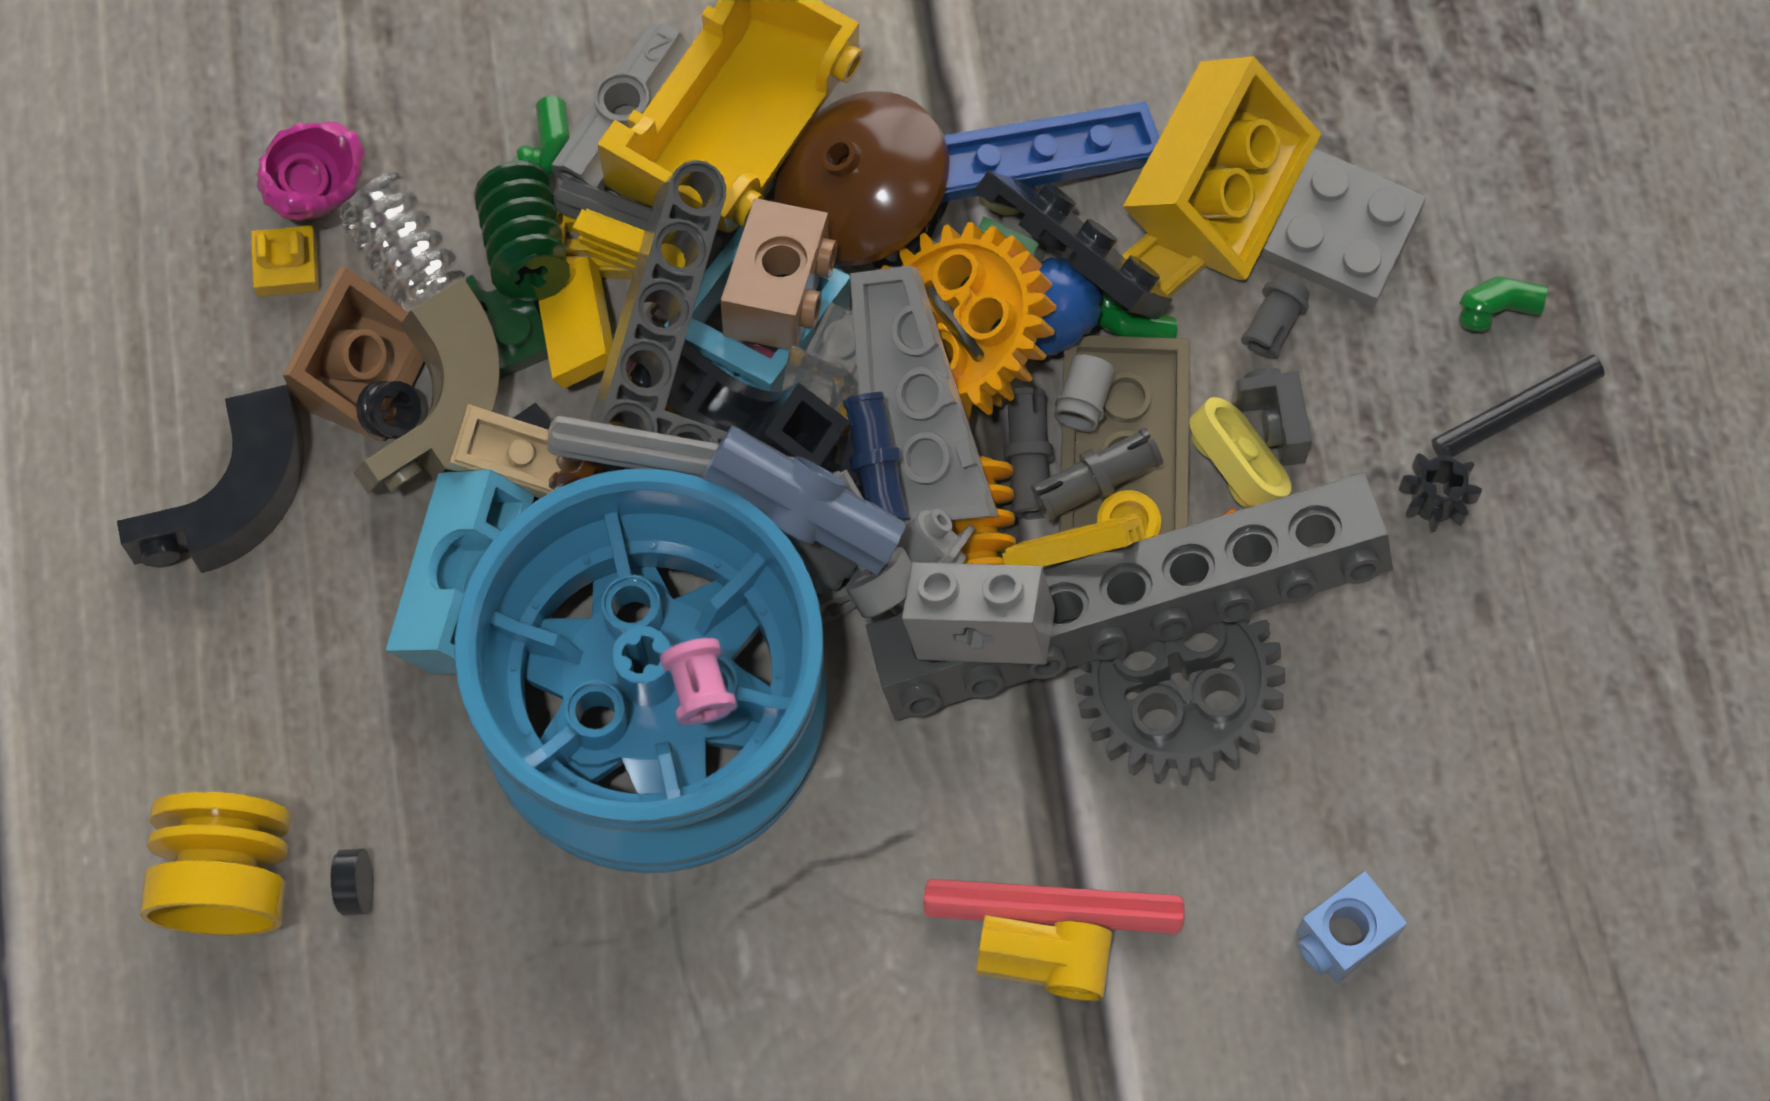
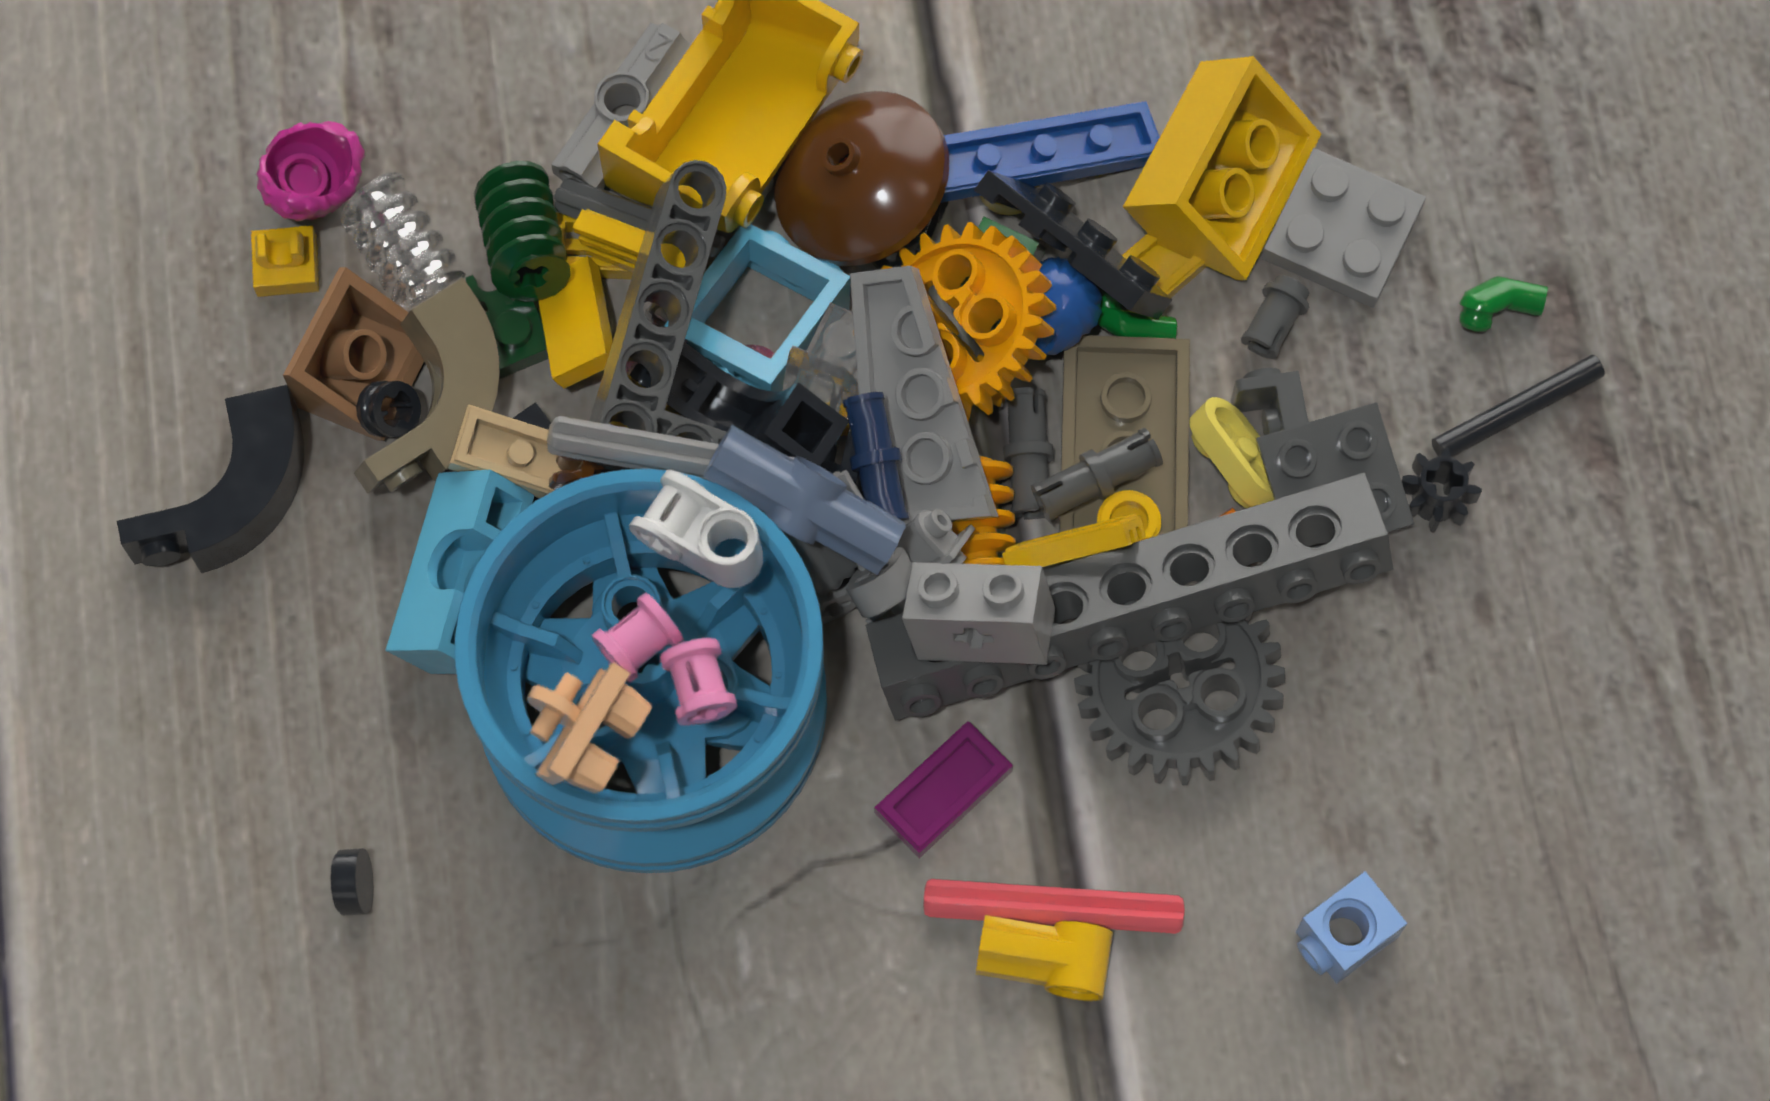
yellow wheel [140,792,291,936] -> none
green arm [514,96,570,178] -> none
medium nougat brick [721,198,838,351] -> none
light grey piece [1054,354,1115,431] -> none
none -> light nougat hips [527,662,652,794]
none -> bright pink bush [591,593,683,684]
none -> white piece [629,470,763,588]
none -> magenta tile [874,721,1013,859]
none -> dark grey hinge [1255,402,1414,548]

